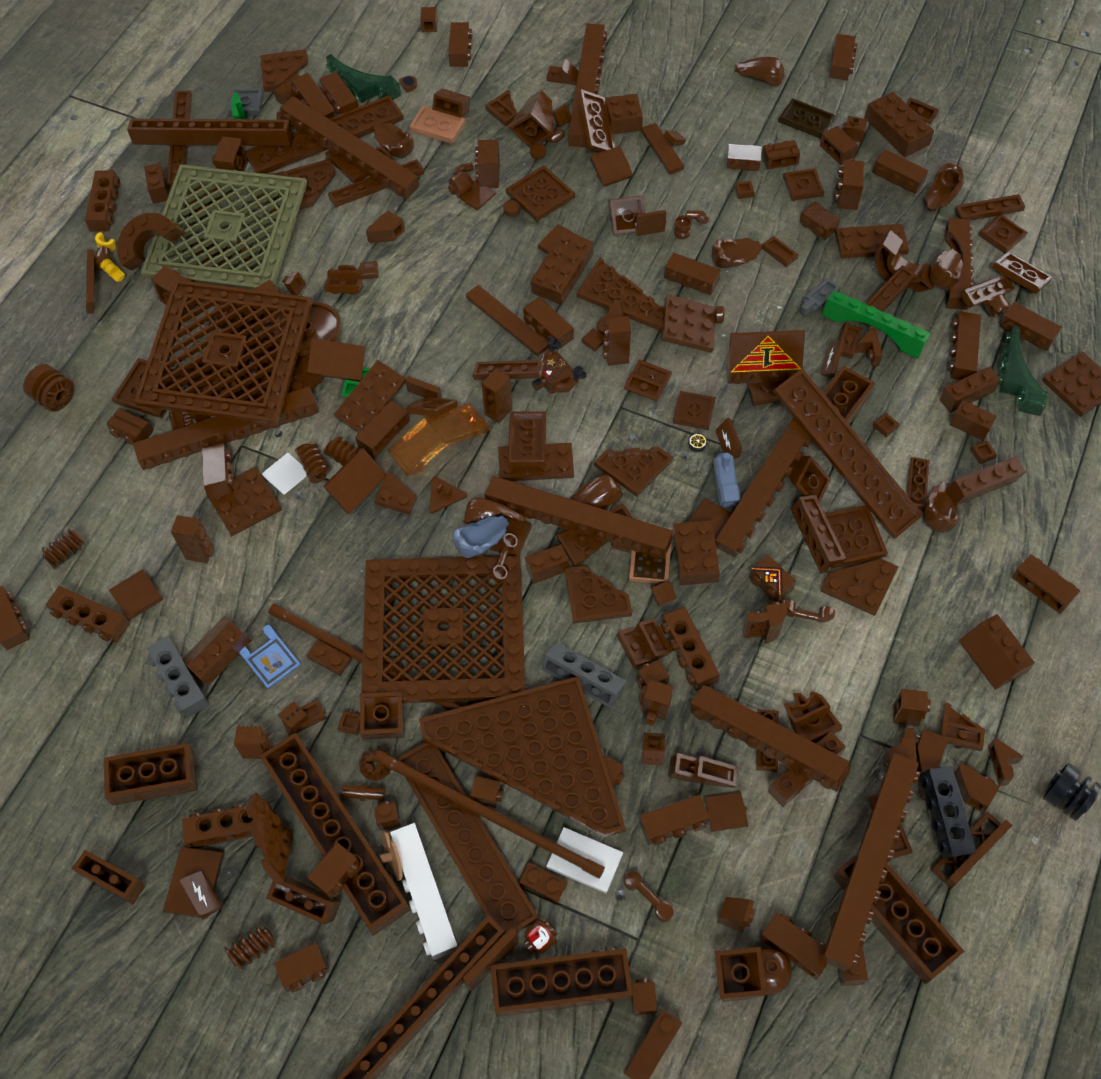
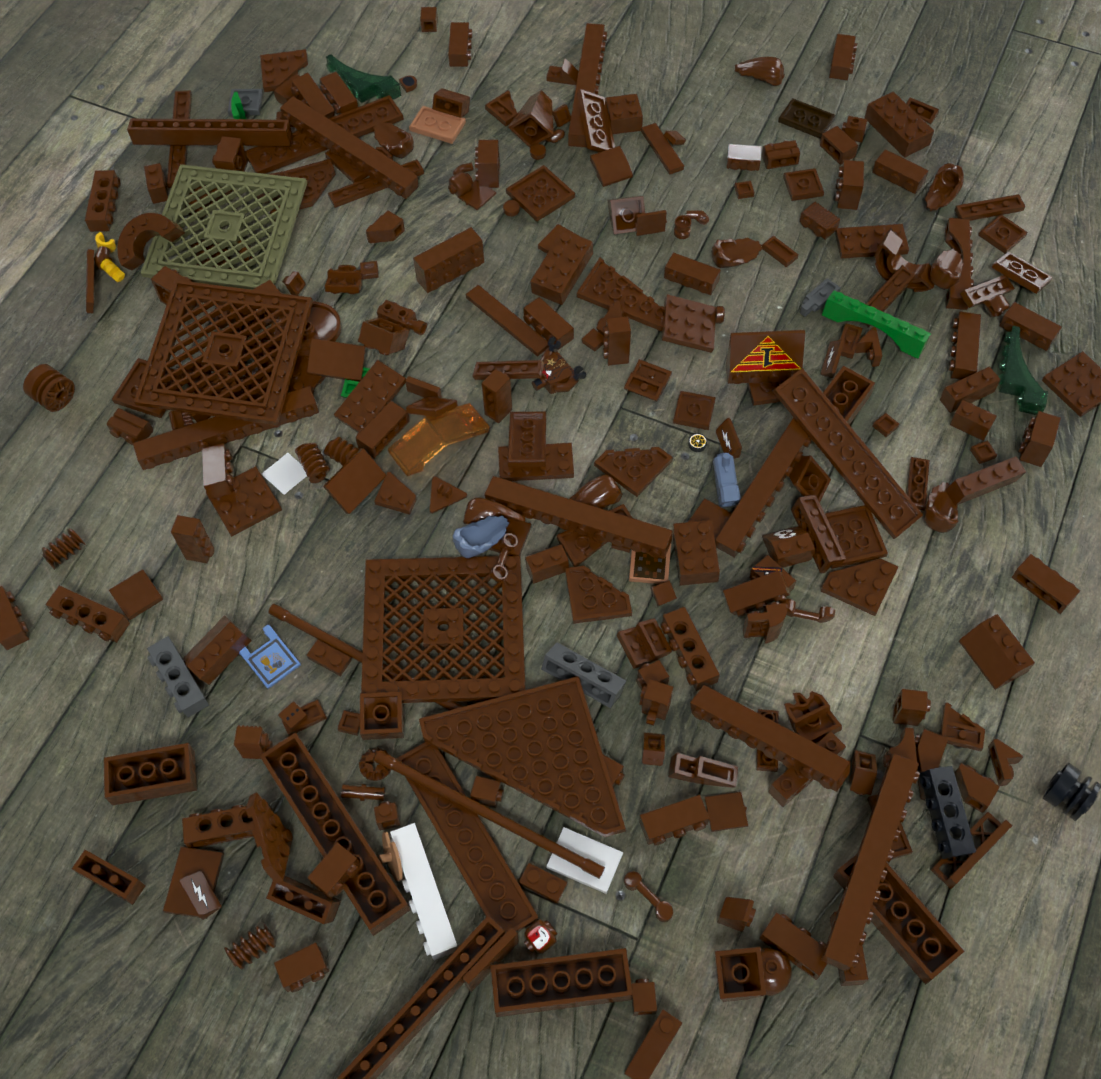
none -> reddish brown brick [358,317,410,355]
none -> reddish brown brick [377,300,427,335]
none -> reddish brown brick [413,227,484,293]
none -> reddish brown brick [723,570,790,617]
none -> reddish brown slope [762,526,815,568]
none -> reddish brown slope [849,750,877,795]
none -> reddish brown brick [1018,411,1061,467]

